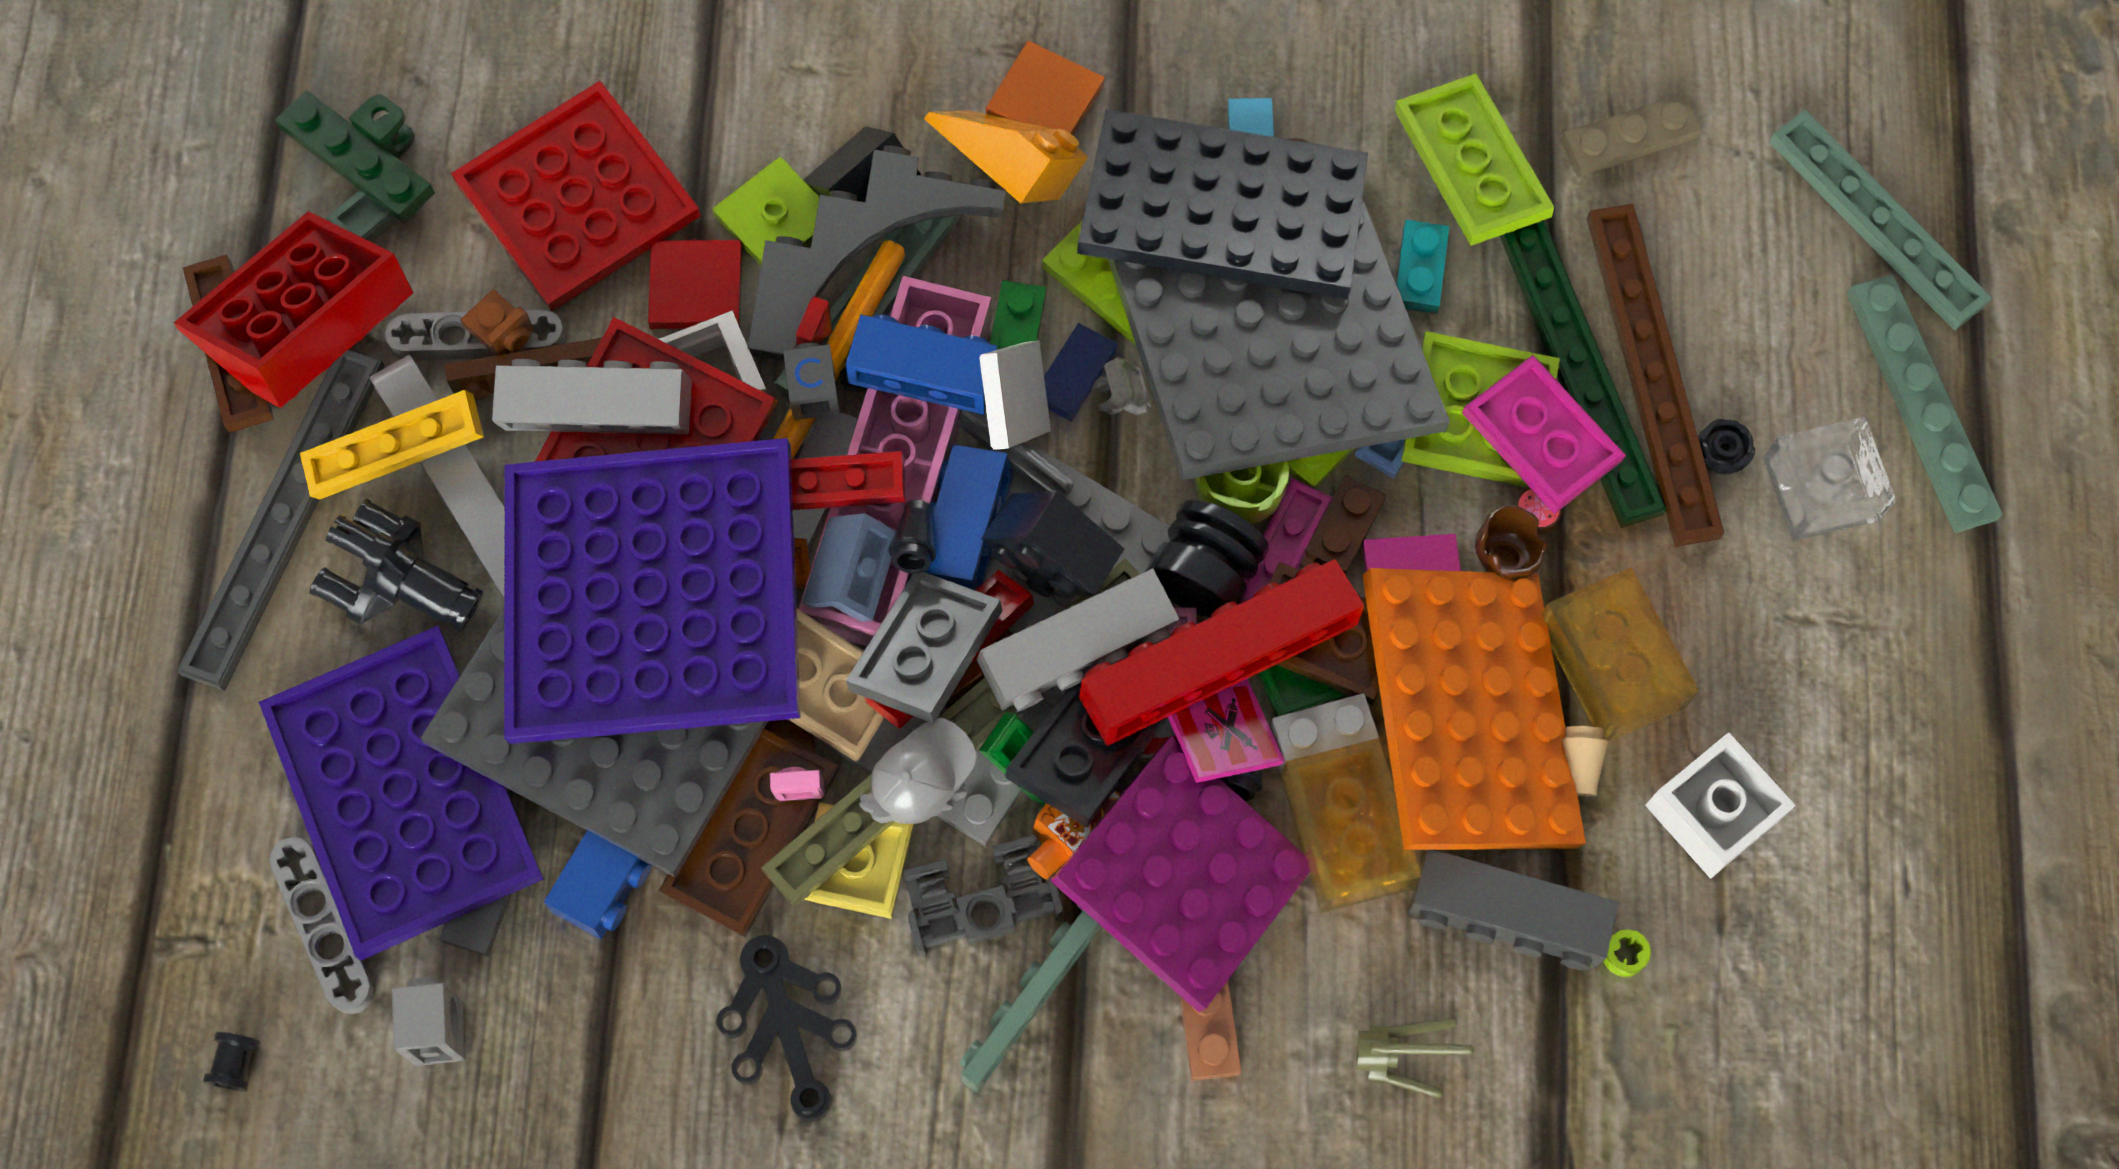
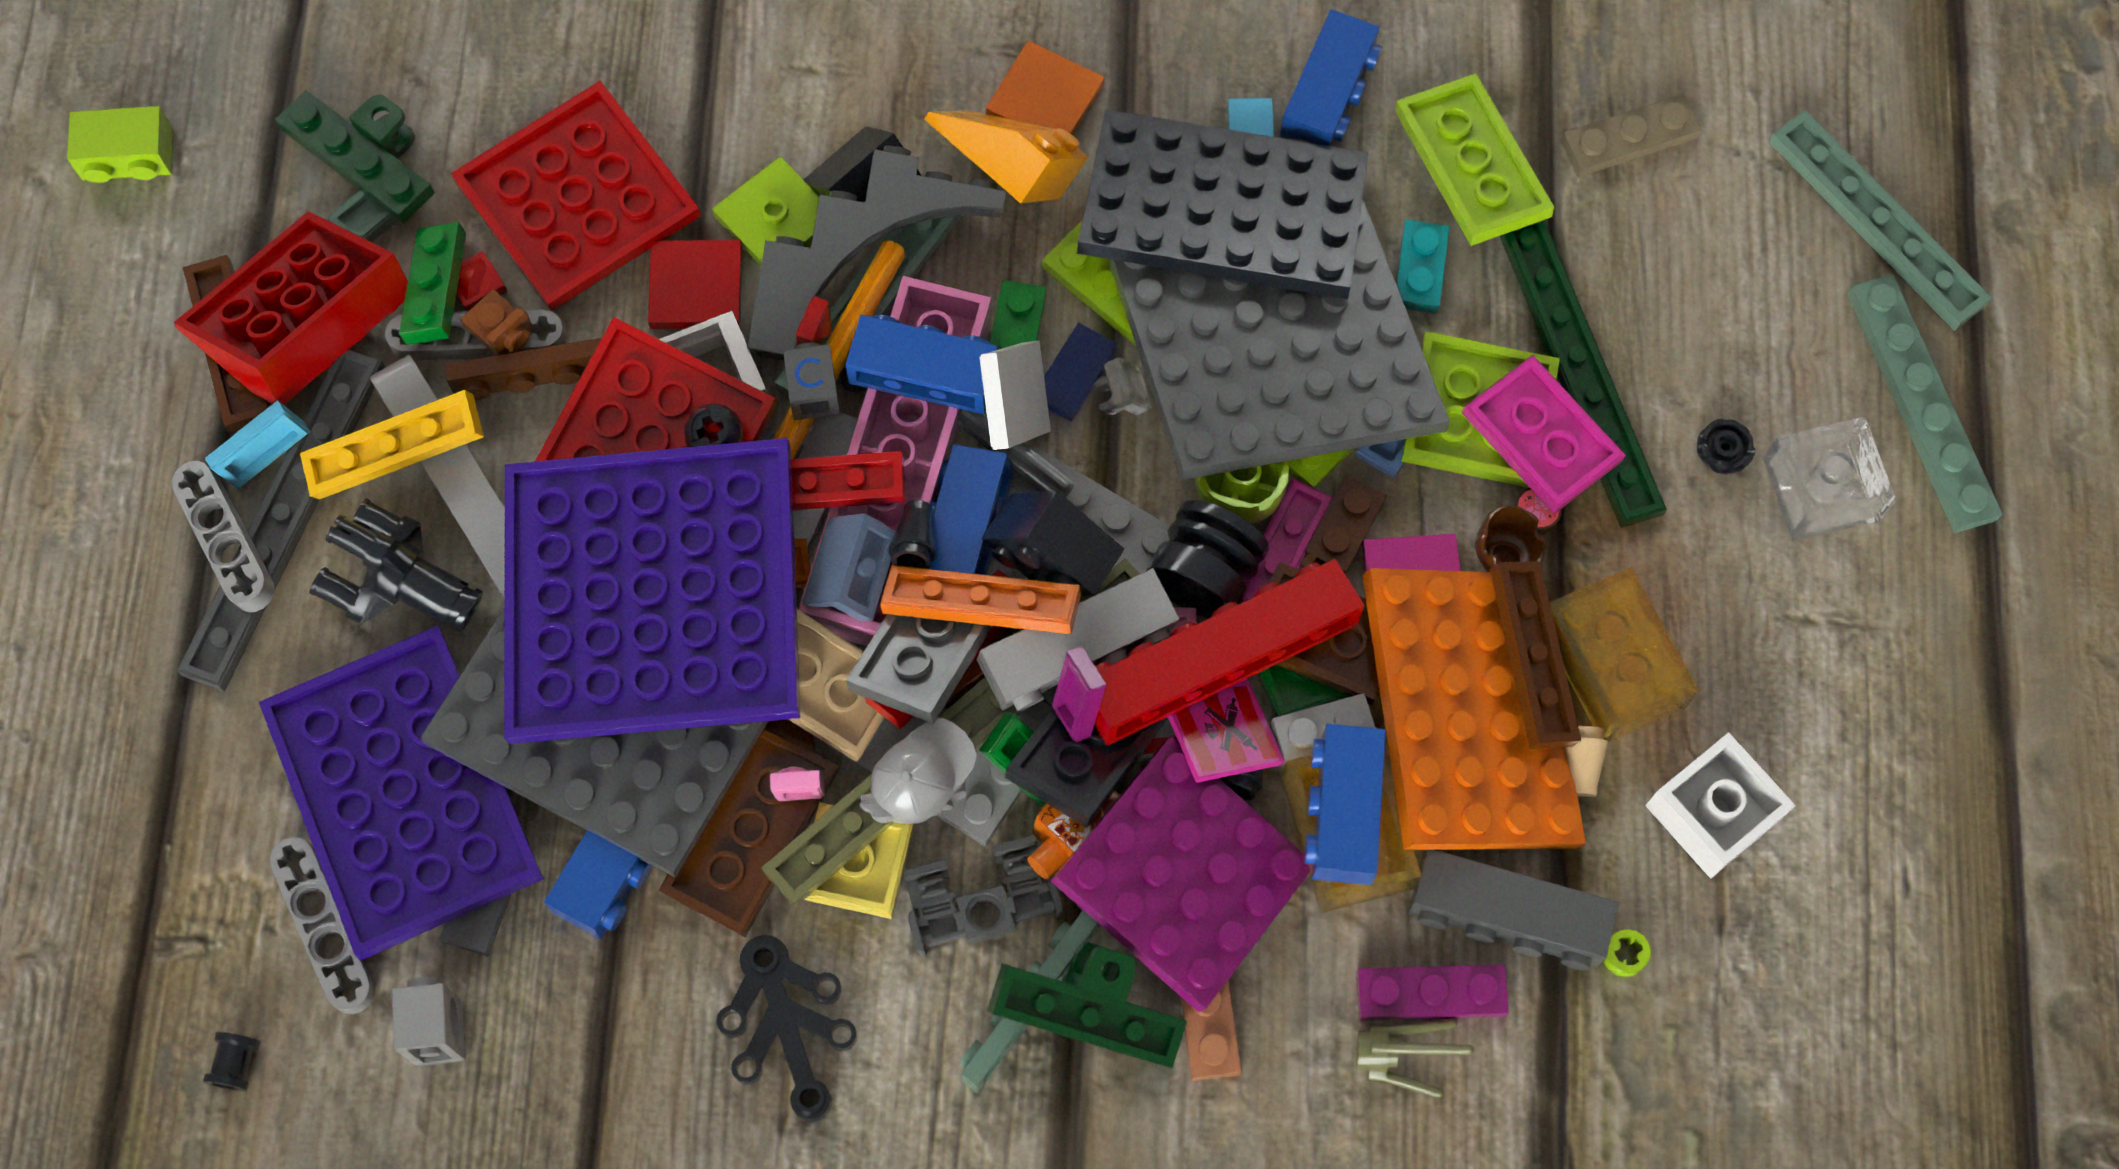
light grey brick [492,359,692,435] -> none
reddish brown plate [1586,204,1724,547] -> none
none -> lime brick [67,106,173,183]
none -> light grey beam [171,461,275,612]
none -> medium azure tile [205,400,310,489]
none -> green plate [399,221,466,345]
none -> red tile [456,251,507,312]
none -> black piece [684,403,744,447]
none -> orange tile [880,565,1081,634]
none -> dark green plate [987,941,1187,1069]
none -> magenta tile [1052,646,1106,742]
none -> blue brick [1279,9,1383,147]
none -> blue brick [1304,724,1386,885]
none -> magenta plate [1356,964,1509,1021]
none -> reddish brown plate [1490,561,1581,749]

